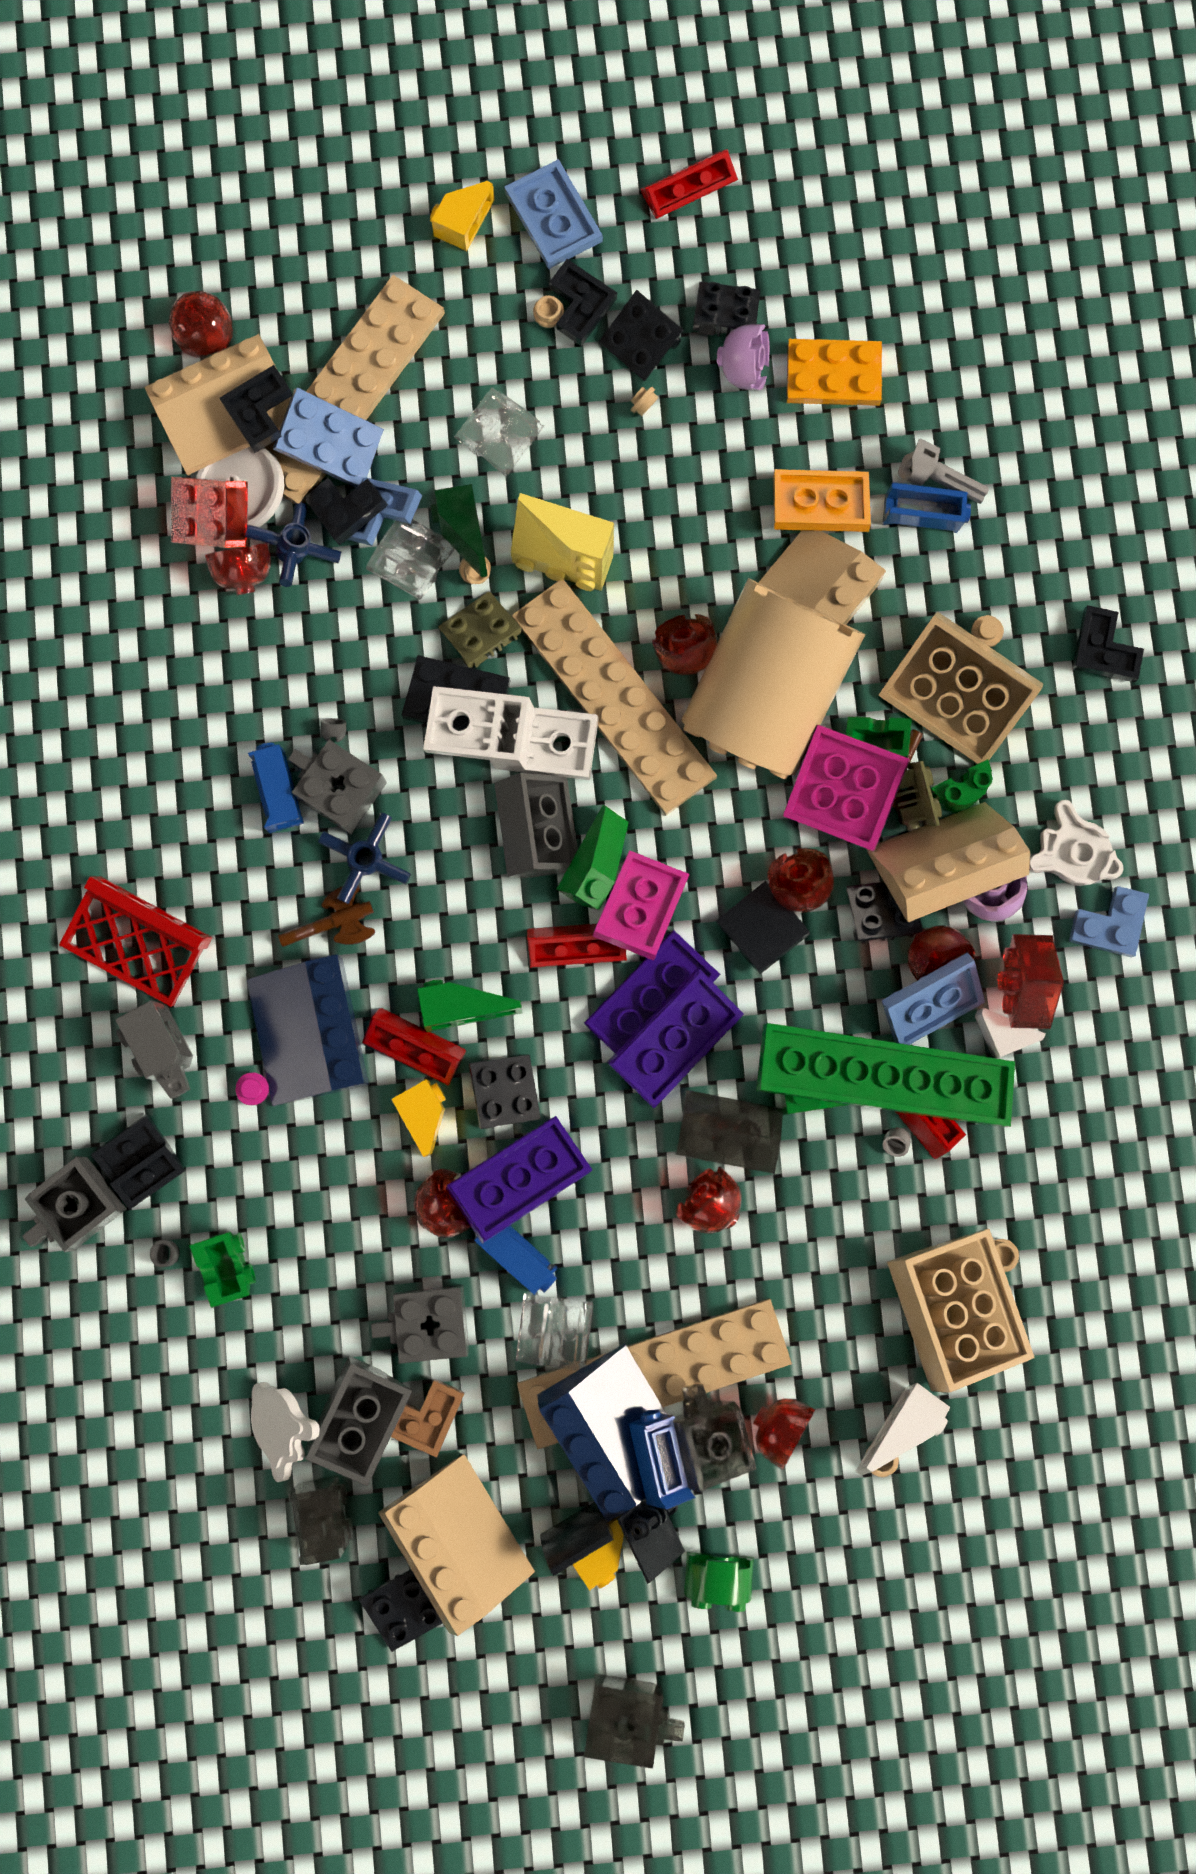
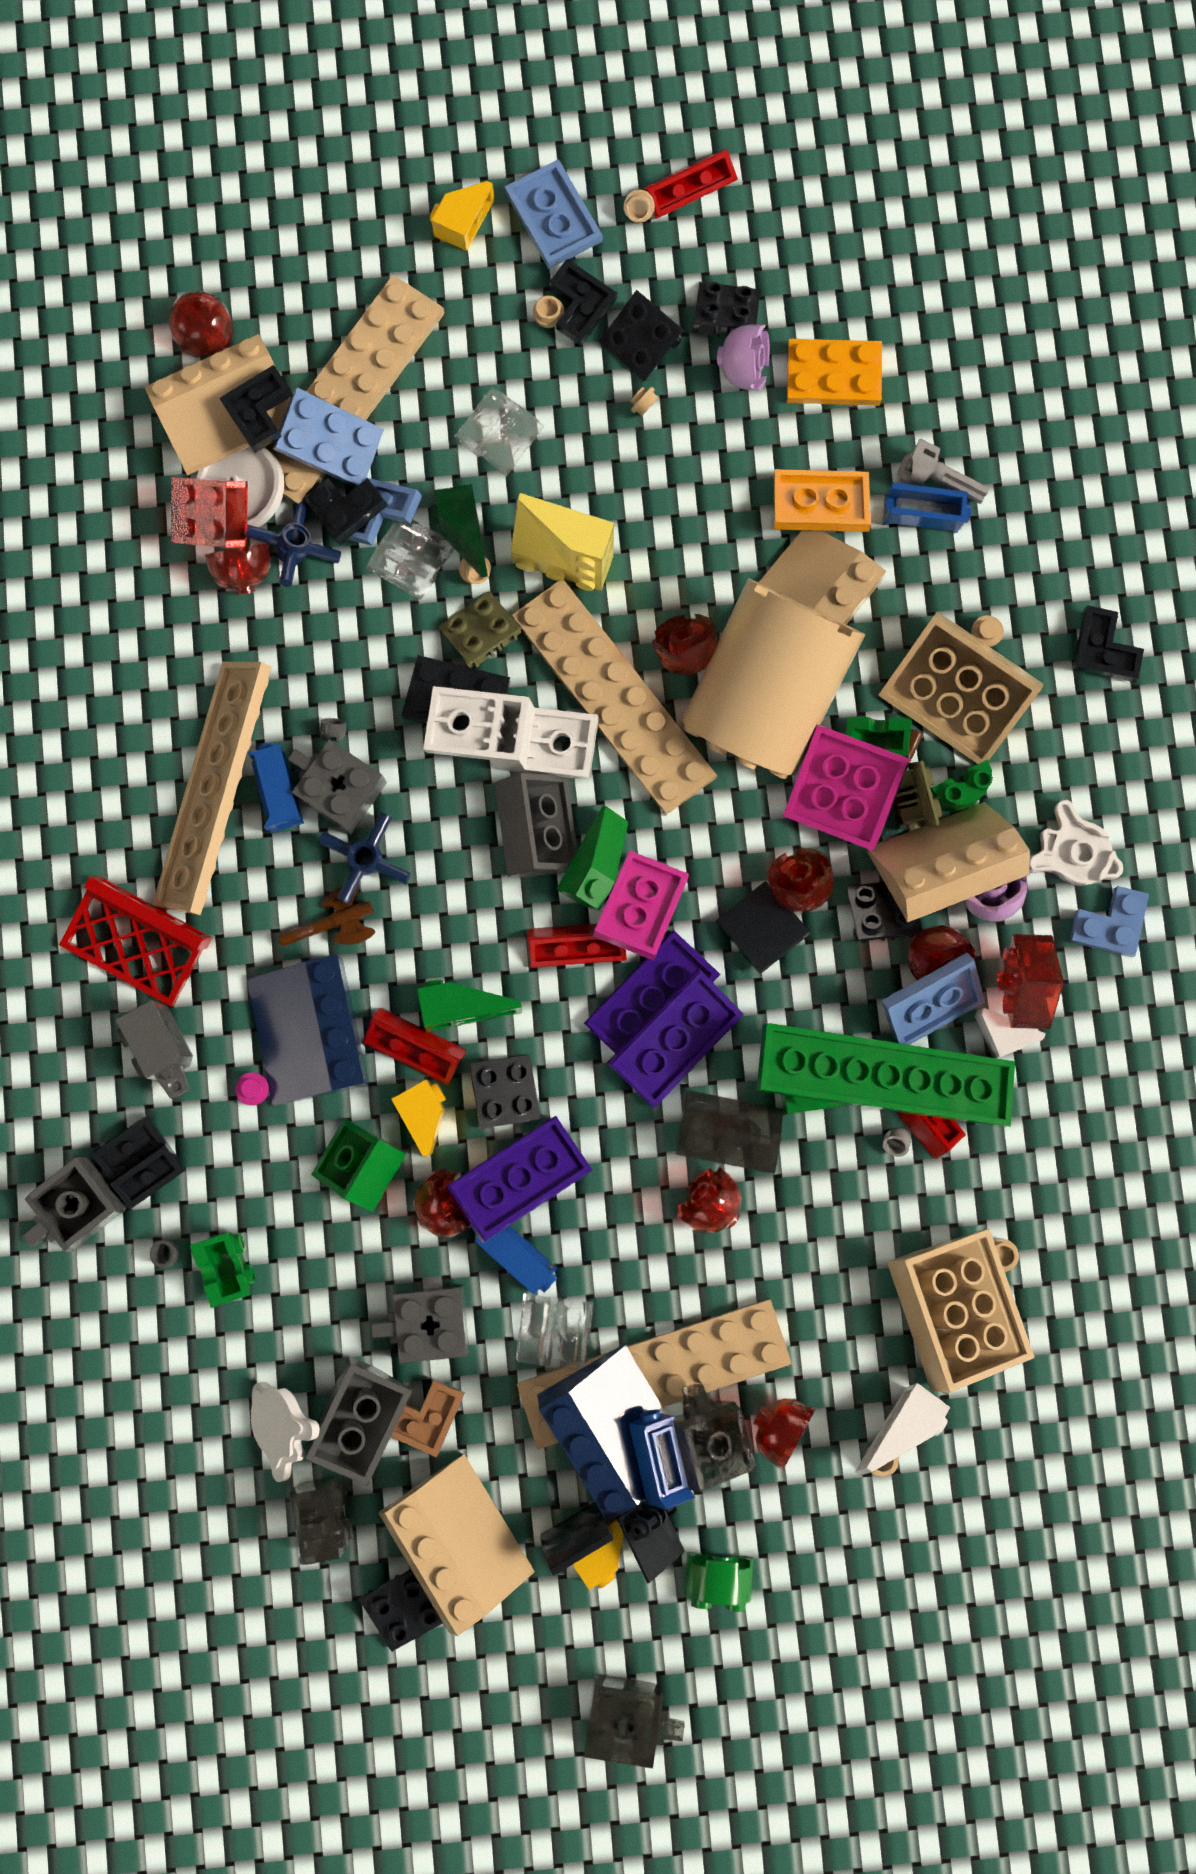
none -> tan plate [152,662,271,915]
none -> green slope [311,1117,406,1212]
none -> tan plate [624,189,655,223]

